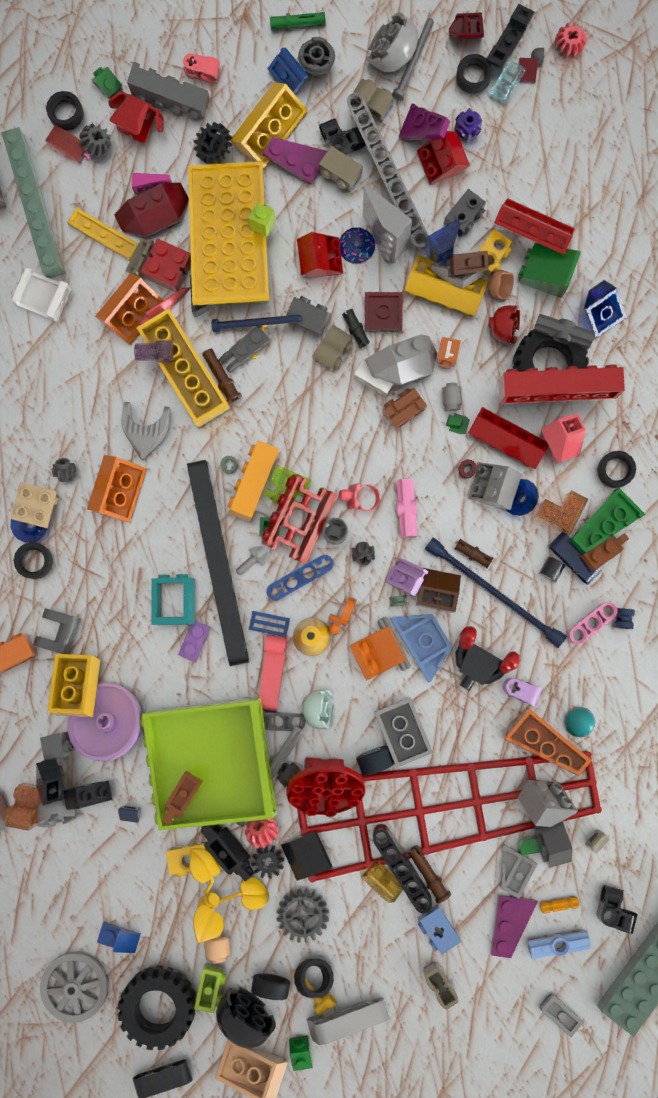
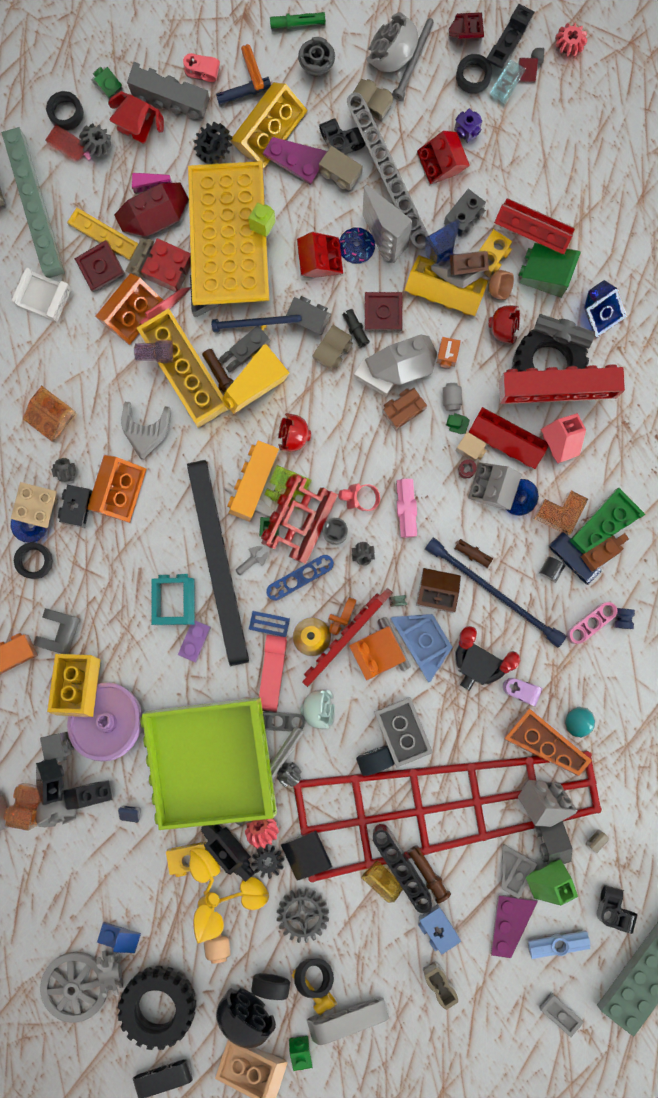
dark orange hinge [162,771,203,825] -> none
lime brick [194,963,227,1013] -> none
sand green bush [220,456,238,473] -> none
blue plate [267,48,309,94] -> none
red bracket [286,757,365,817] -> none
lavender plate [385,557,428,596] -> none
magenta wing [399,103,451,140] -> none
green brick [518,836,541,856] -> none
light orange axle [540,896,579,914] -> none
black tyre [597,451,637,488] -> none
none -> clear orange slope [23,385,76,442]
none -> black brick [58,484,92,528]
none -> dark red plate [74,240,125,292]
none -> light grey pin [97,951,123,998]
none -> dark blue pin [216,76,271,106]
none -> yellow slope [222,344,290,414]
none -> orange axle [241,44,264,90]
none -> red cylinder [278,413,311,452]
none -> red wing [302,588,393,687]
none -> tan brick [455,432,487,462]
none -> bright green slope [525,859,578,906]

